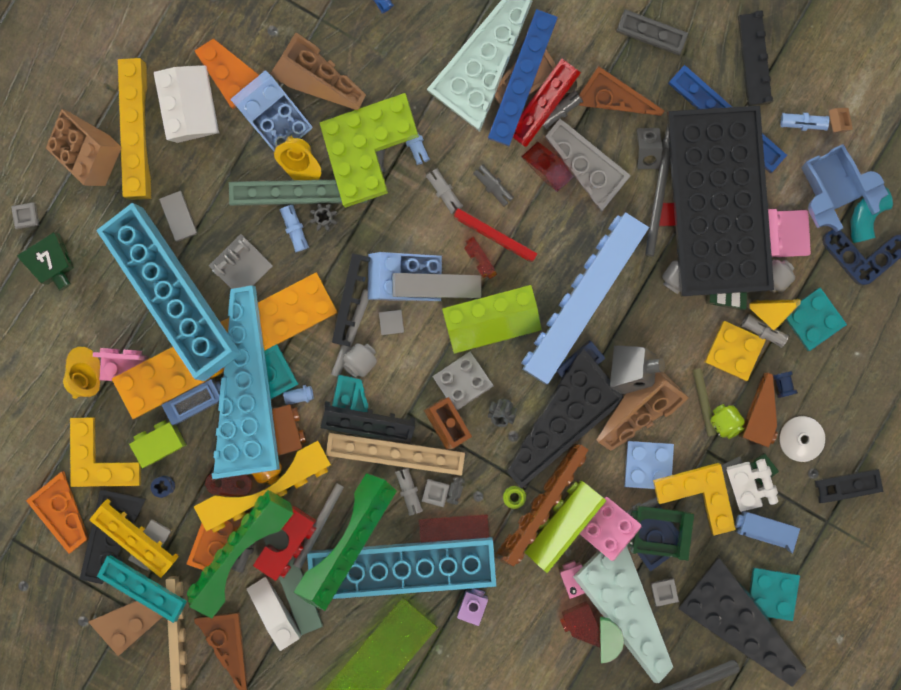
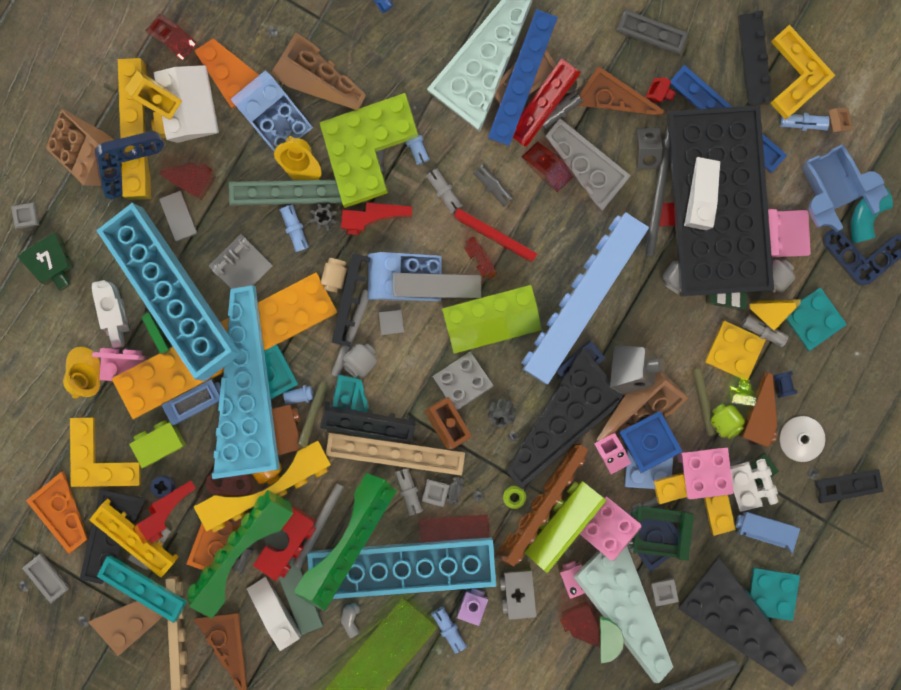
none -> light grey tile [22,553,70,604]
none -> white piece [92,280,130,349]
none -> dark blue beam [95,131,164,199]
none -> yellow slope [125,70,182,120]
none -> red slope [134,481,196,544]
none -> green tile [142,312,170,355]
none -> clear red slope [146,13,197,60]
none -> yellow plate [151,112,166,138]
none -> clear red slope [159,163,216,201]
none -> olive bar [297,382,328,448]
none -> tan brick [320,258,348,293]
none -> red slope [341,203,413,236]
none -> light grey arm [341,603,360,638]
none -> light blue pin [431,606,467,654]
none -> light grey brick [500,568,536,620]
none -> bright pink brick [595,433,631,474]
none -> blue plate [619,411,683,473]
none -> red tile [645,77,676,103]
none -> bright pink bracket [677,448,734,499]
none -> white slope [684,157,720,230]
none -> clear neon green tile [729,379,756,406]
none -> yellow plate [771,25,835,120]

